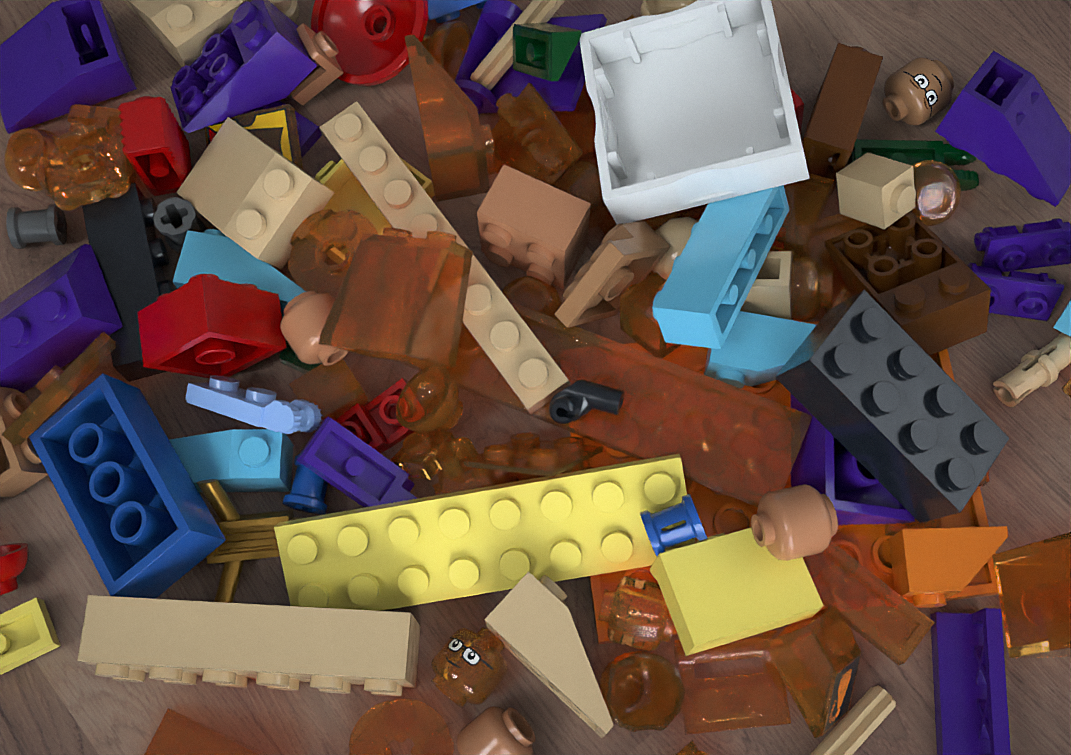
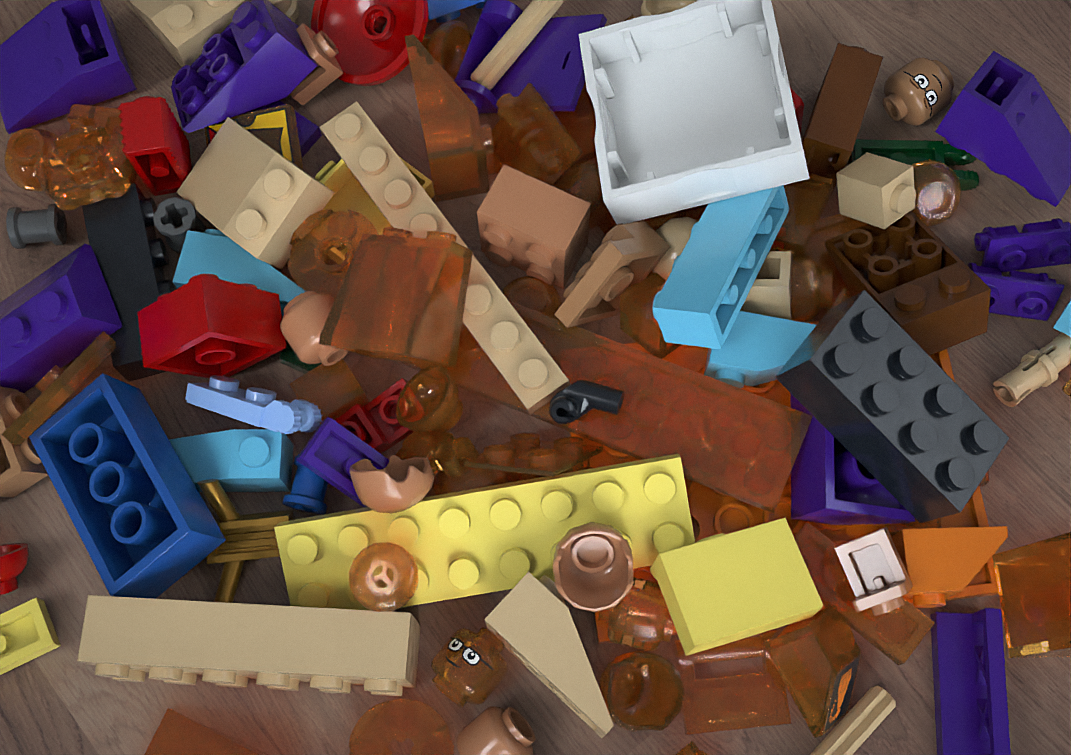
dark green slope [513,23,581,81] -> none
blue bush [640,494,708,556] -> none
nougat head [751,485,838,561] -> none
none -> nougat hair [349,455,434,514]
none -> clear orange head [349,542,419,612]
none -> nougat hair [553,522,634,612]
none -> bracket [834,527,913,616]

